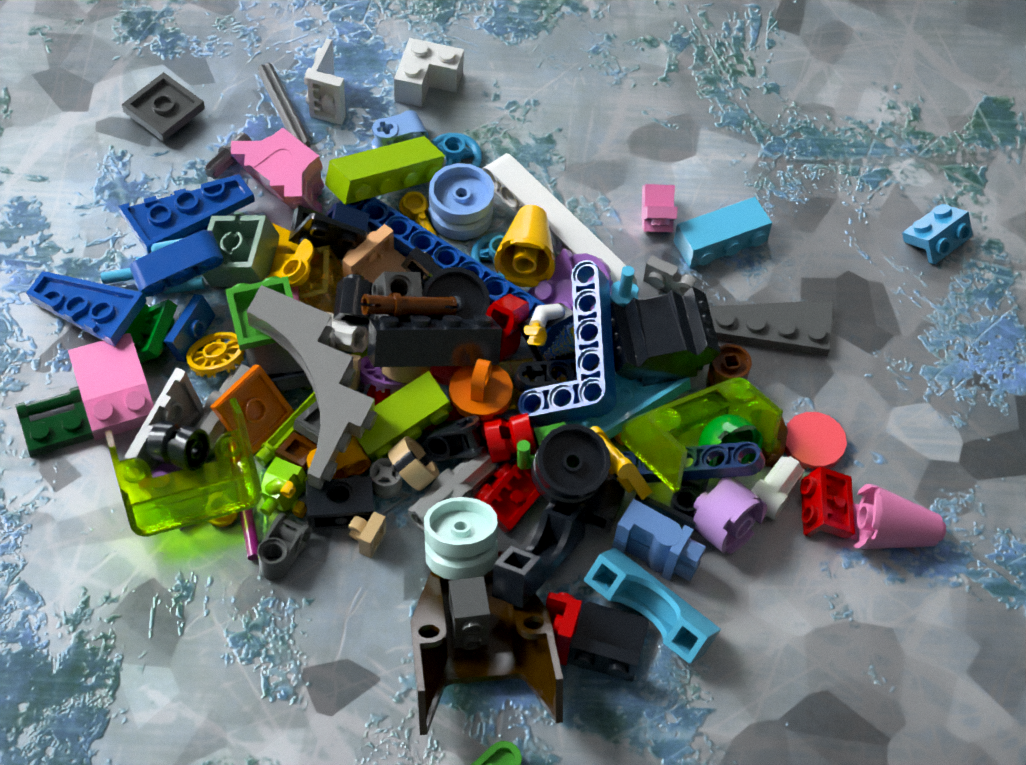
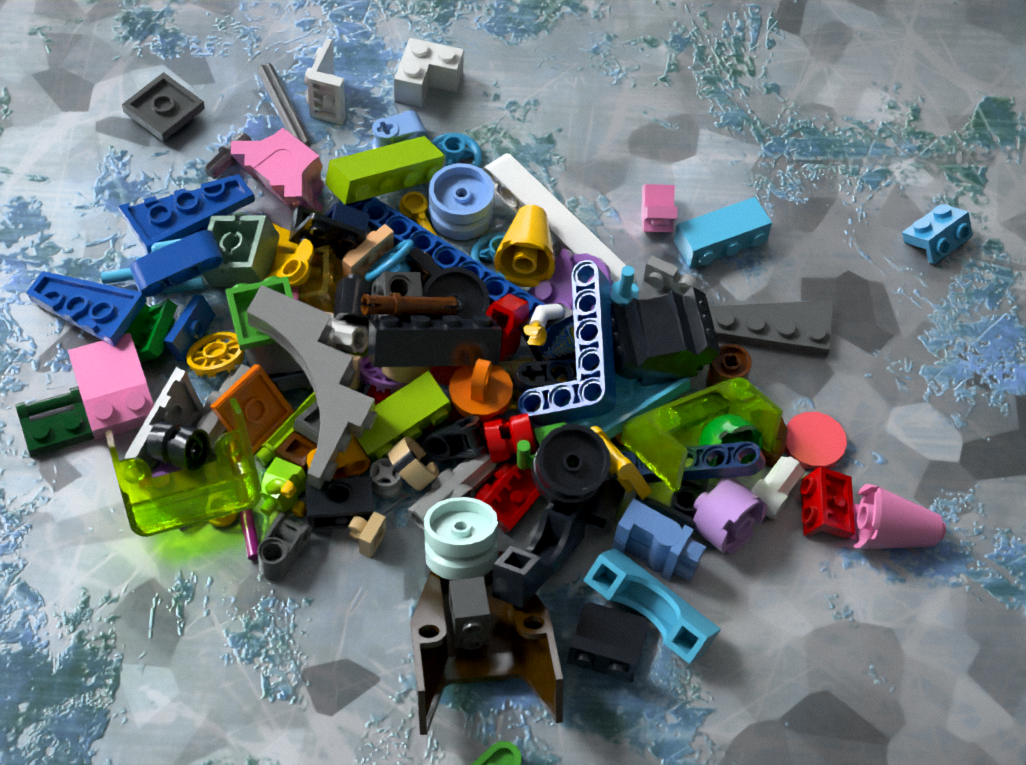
red bracket [546,592,582,666] -> none
none -> dark azure piece [365,239,414,282]

